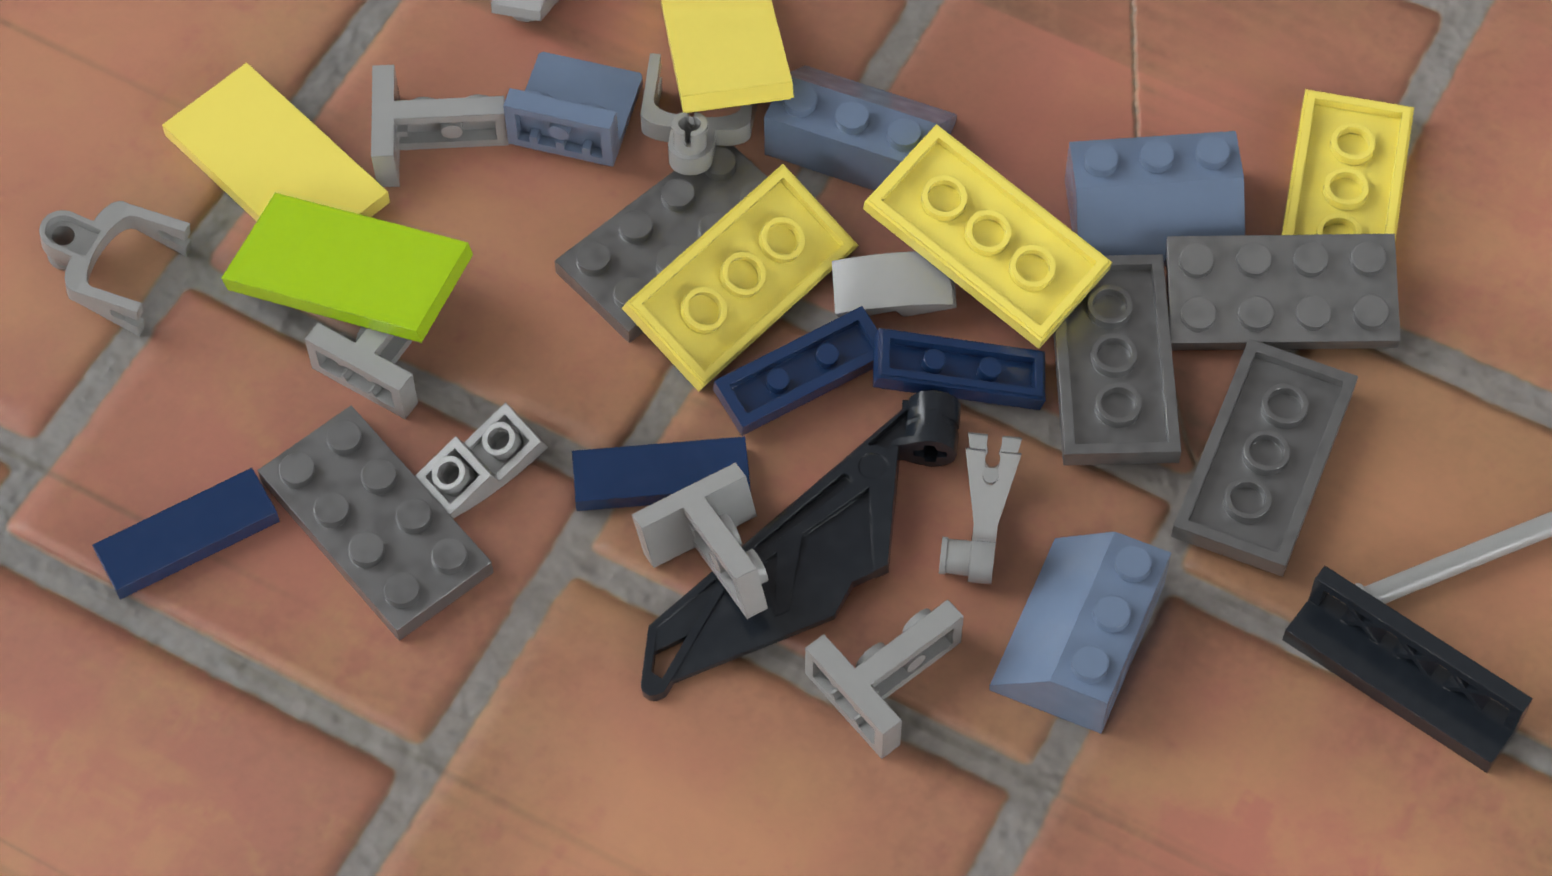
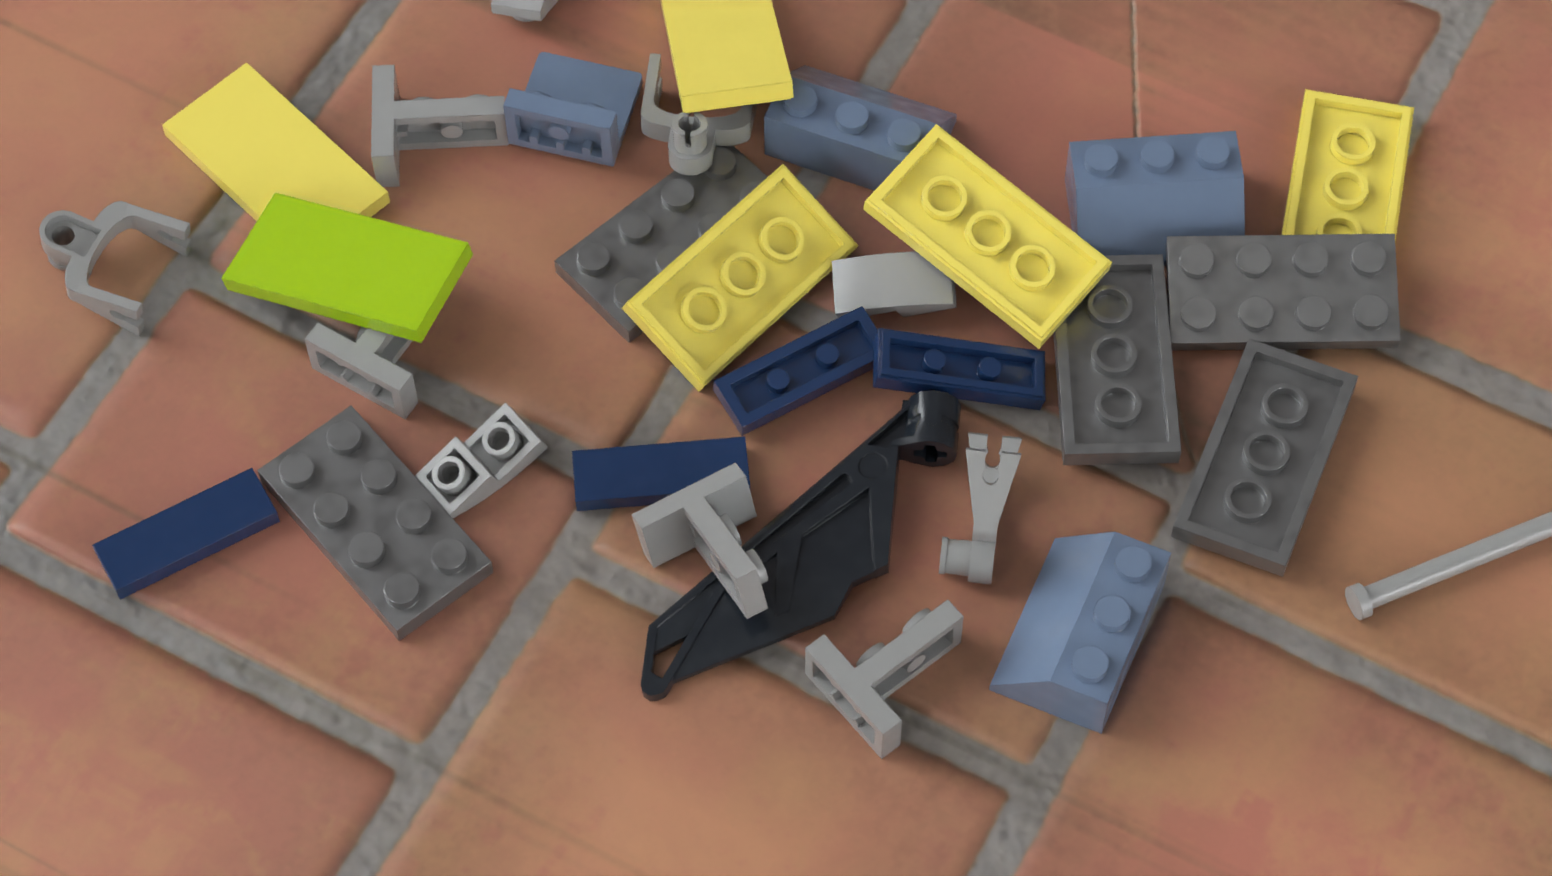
black fence [1282,566,1533,773] -> none

